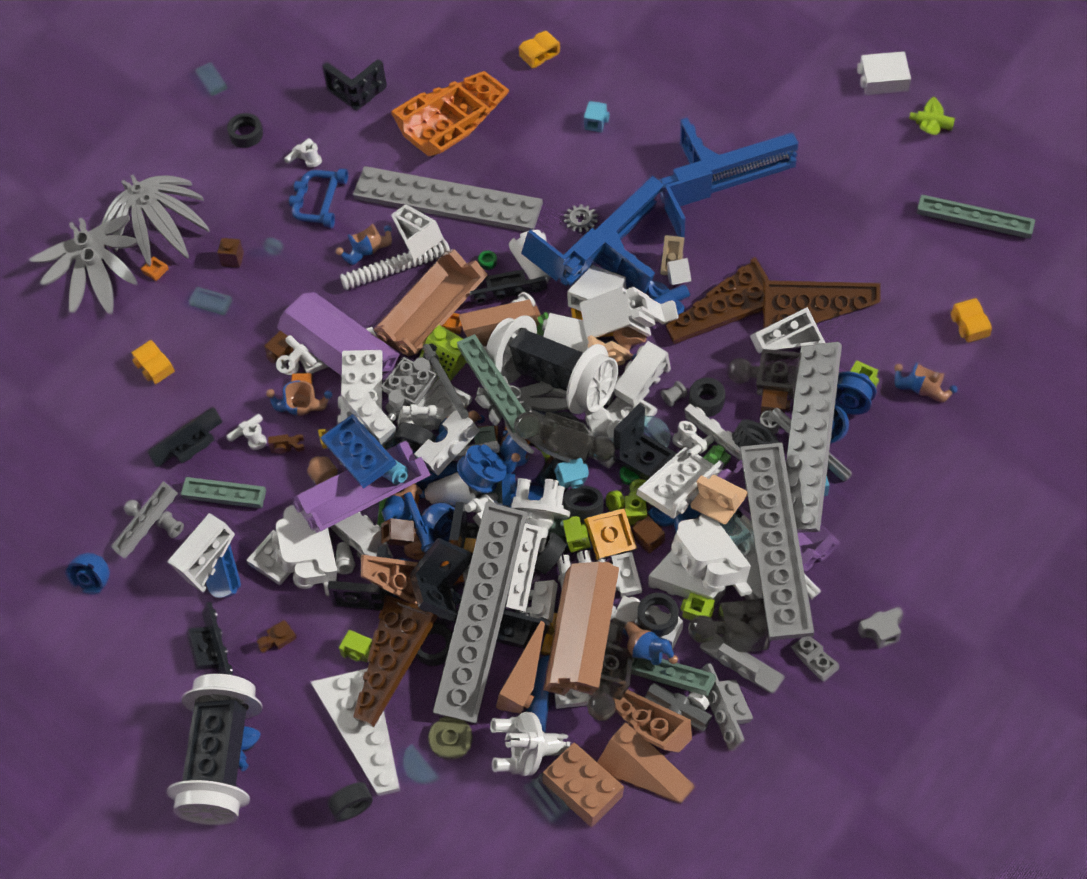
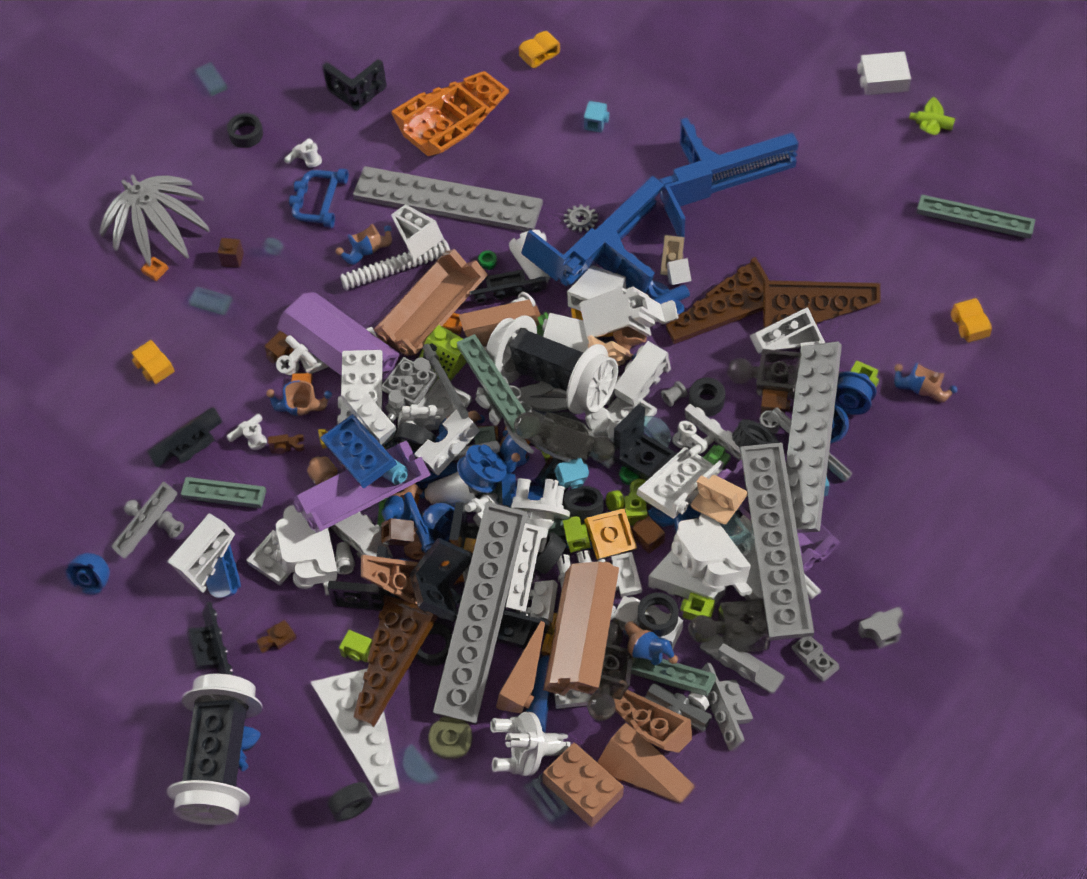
light grey plant [29,215,138,315] -> none

